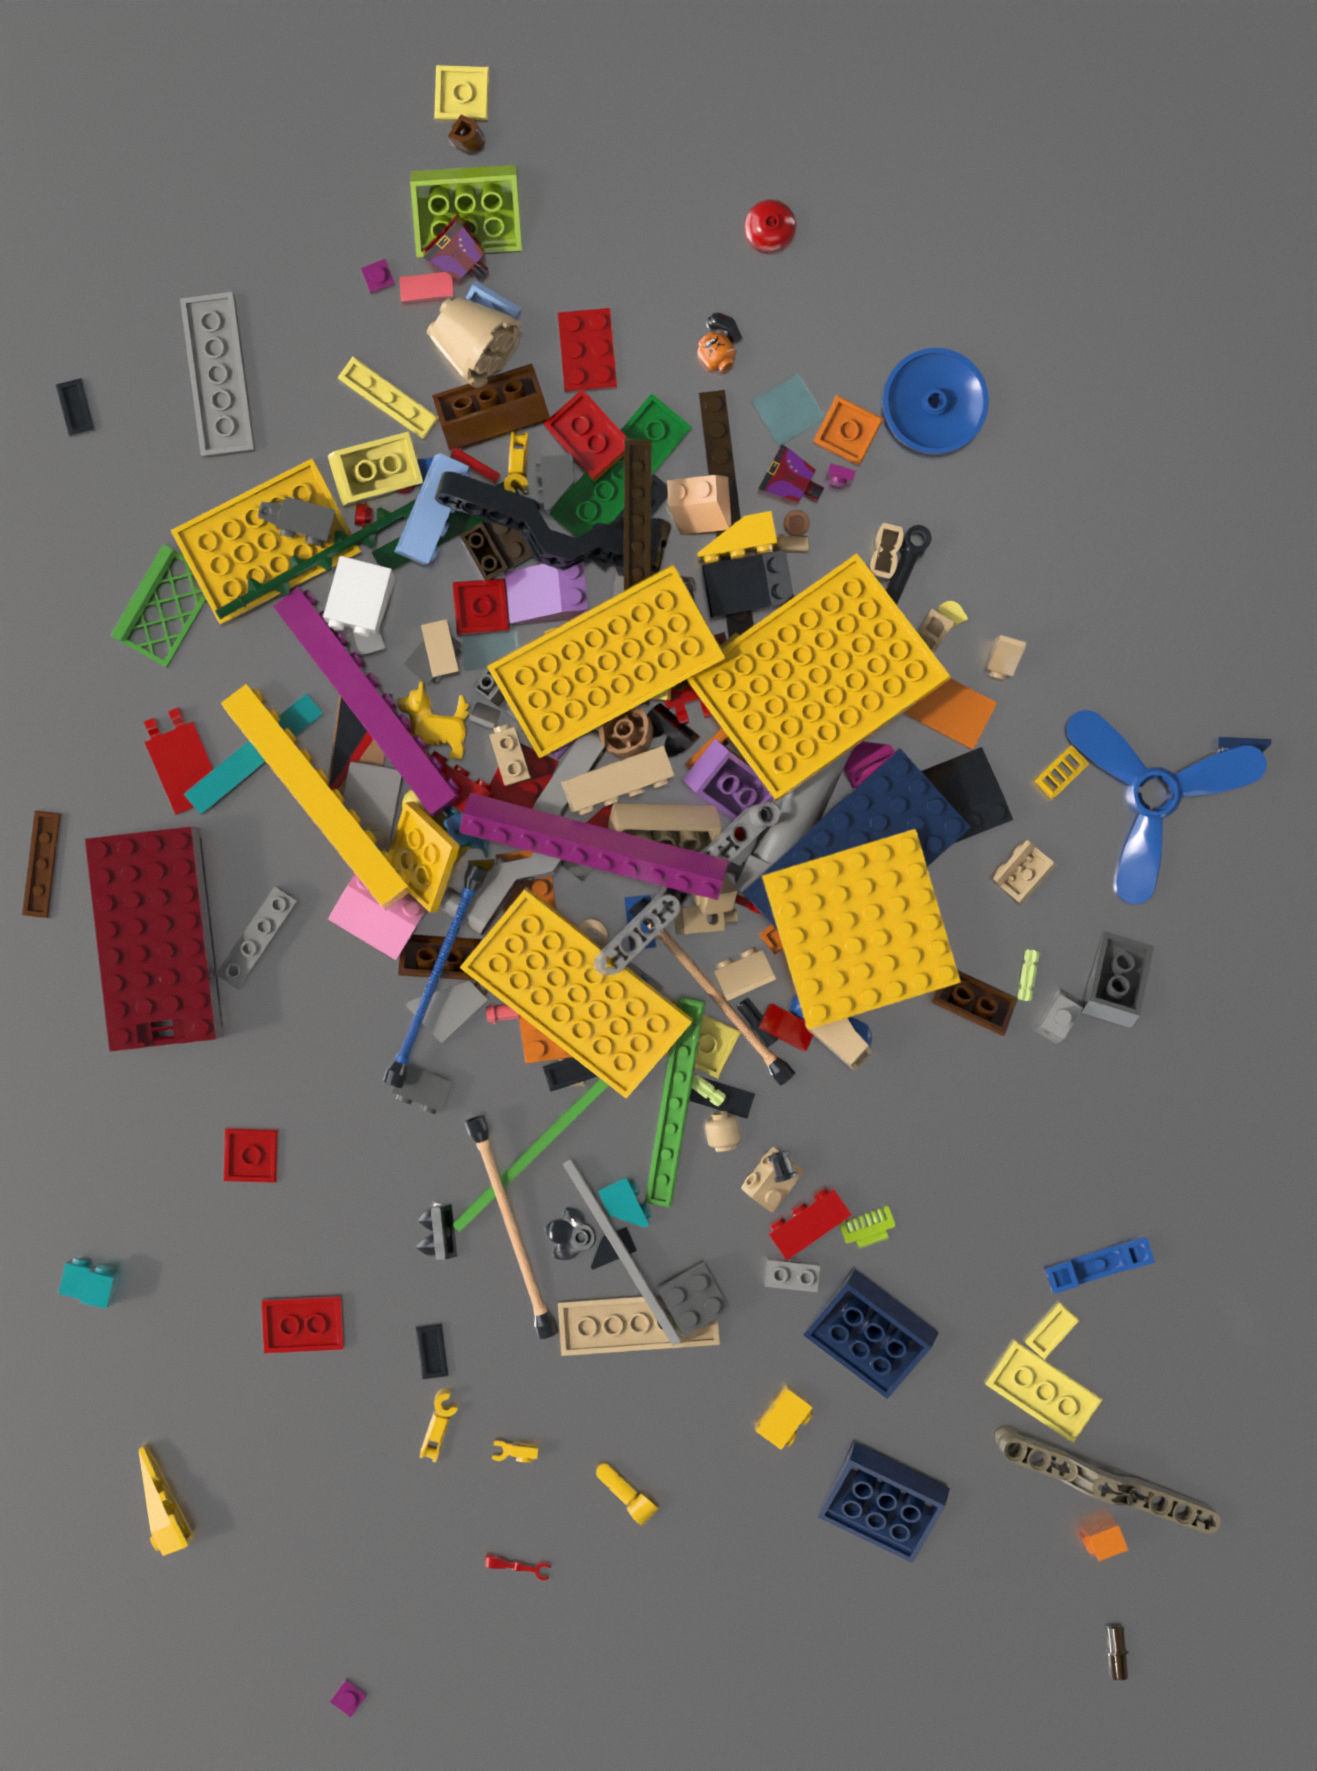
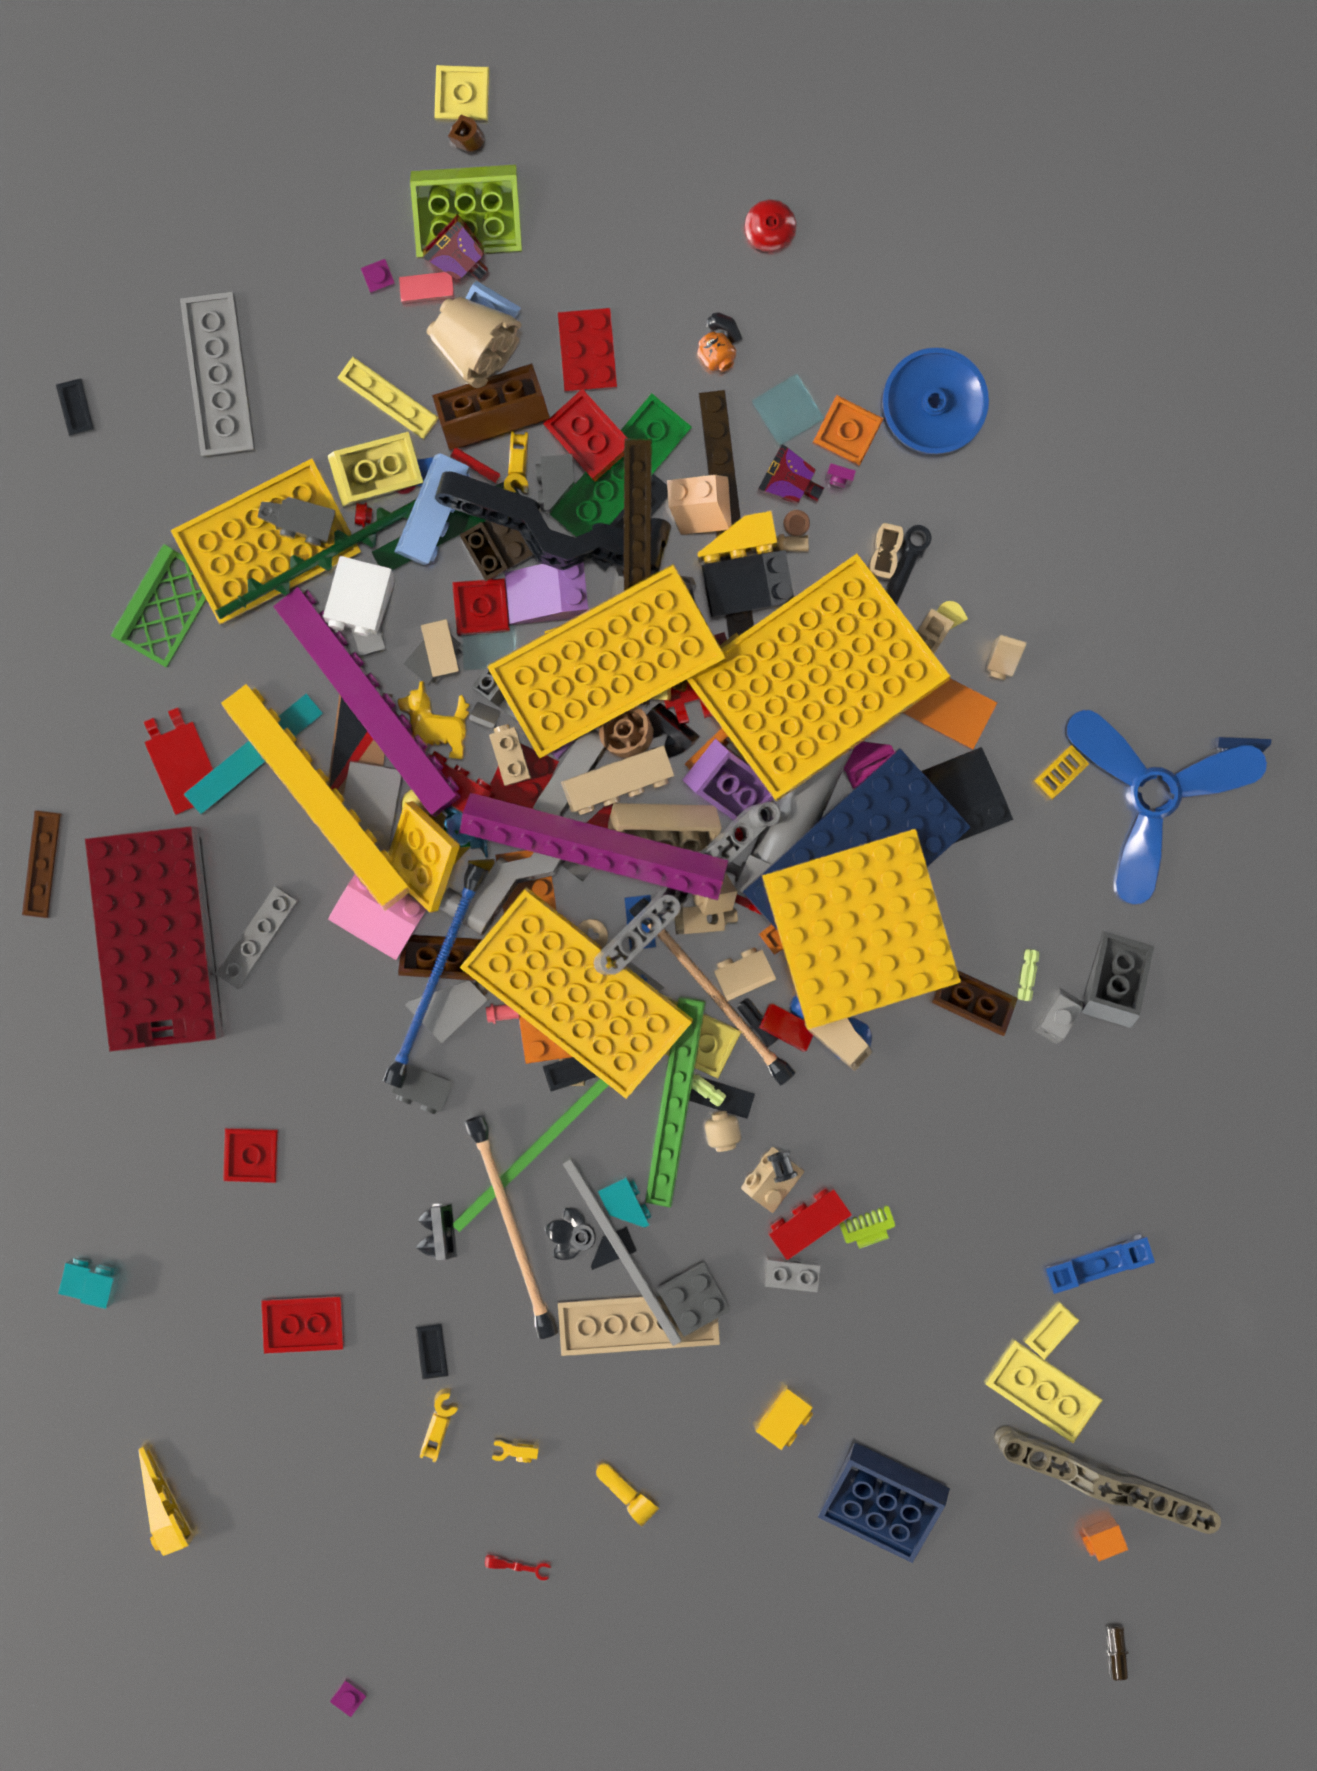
dark blue slope [803,1269,939,1399] -> none
tan bracket [993,840,1057,905] -> none

